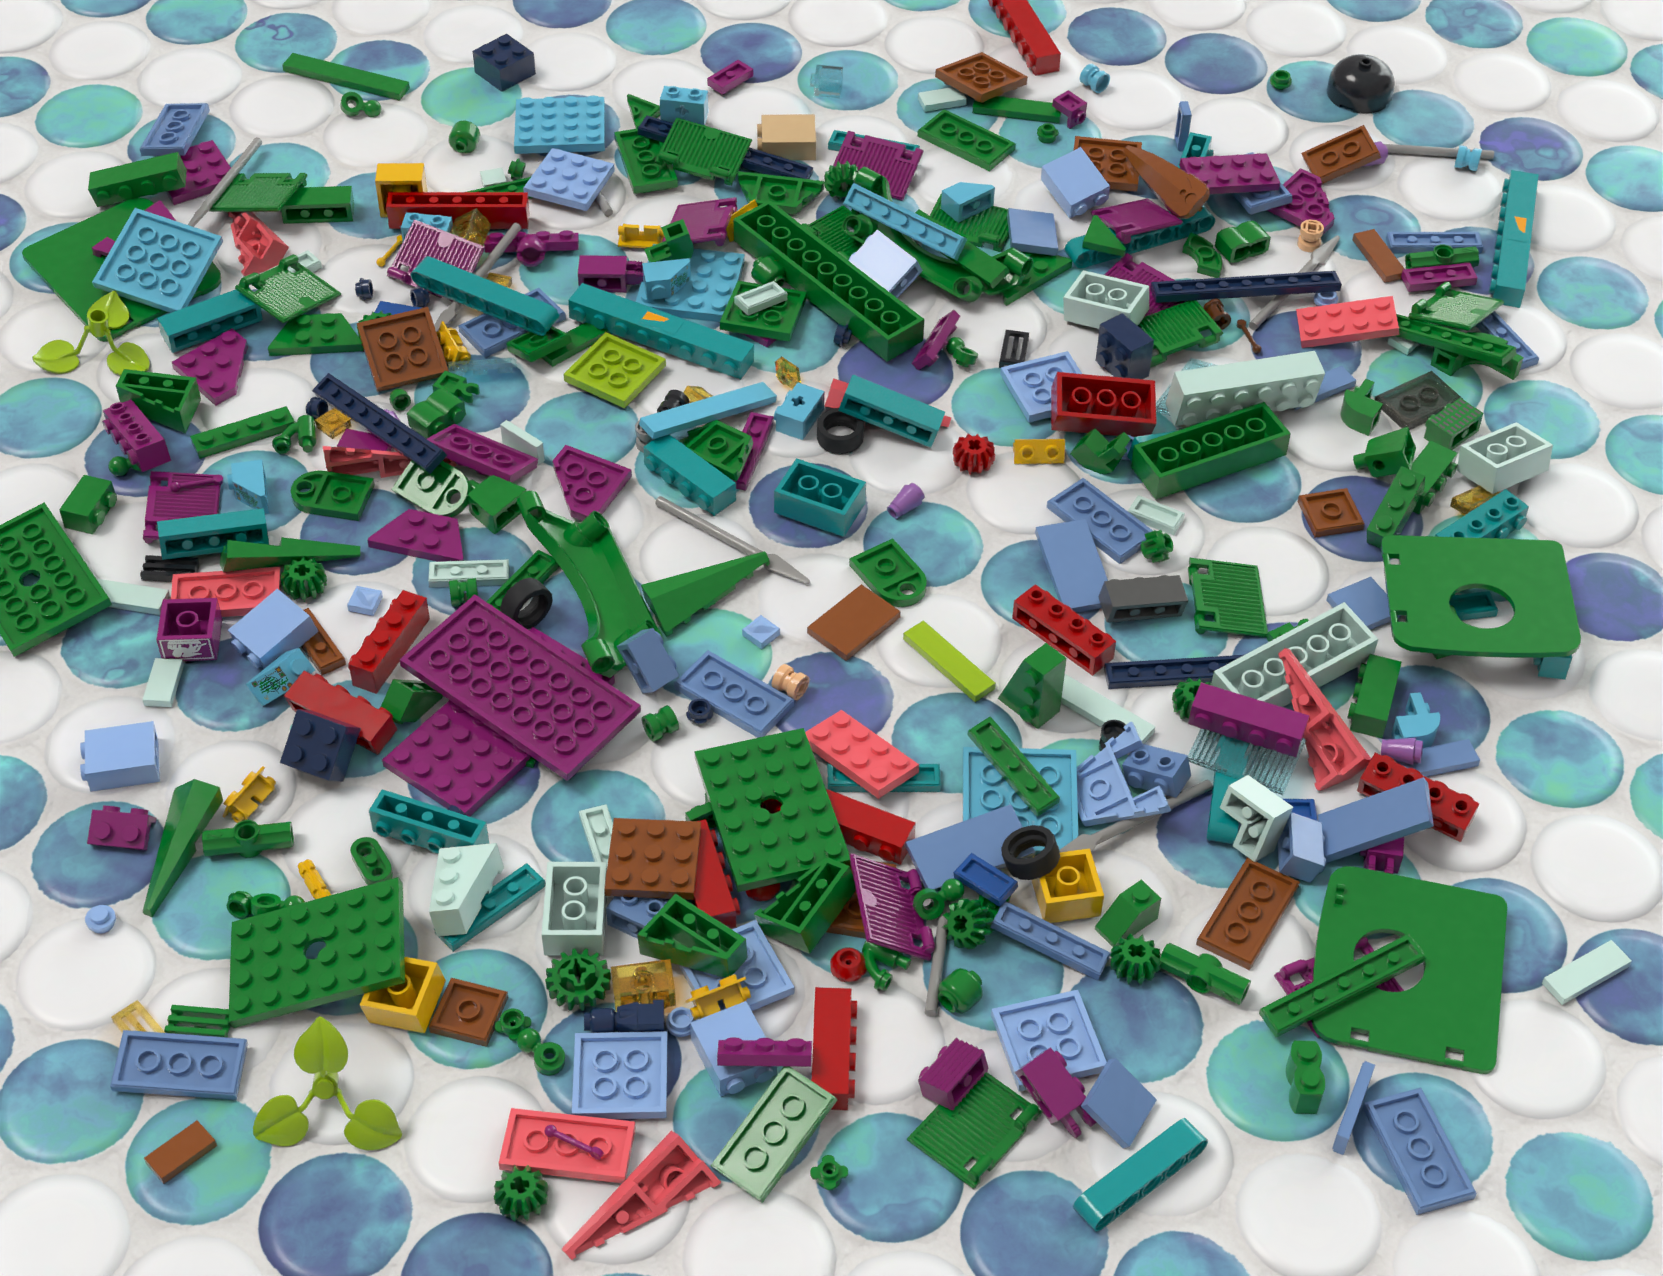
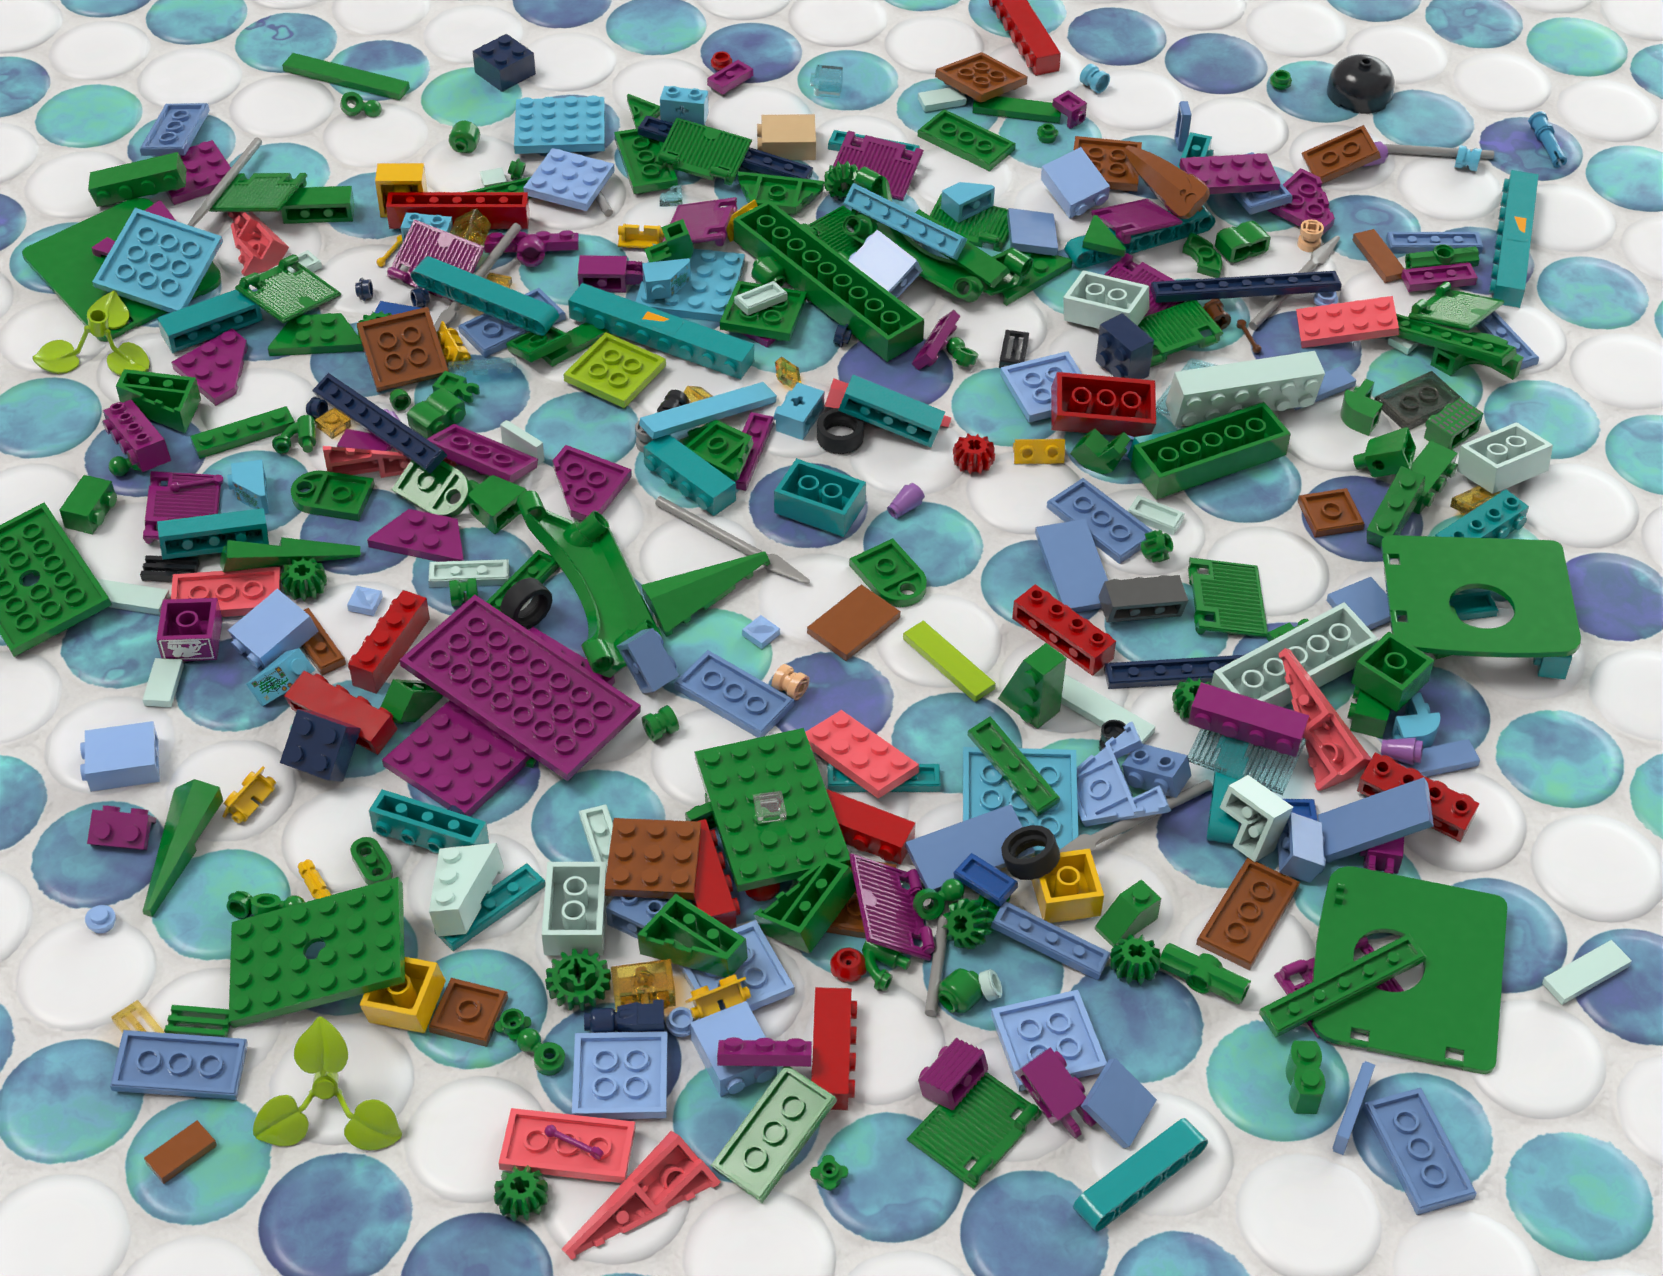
green piece [202,820,294,858] -> none
dark blue plate [686,698,713,724] -> none
none -> clear light blue tile [660,185,683,207]
none -> red plate [711,51,732,71]
none -> clear tile [753,791,787,824]
none -> light aqua tile [979,969,1002,1001]
none -> green brick [1351,631,1435,712]
none -> dark azure pin [1528,111,1567,168]

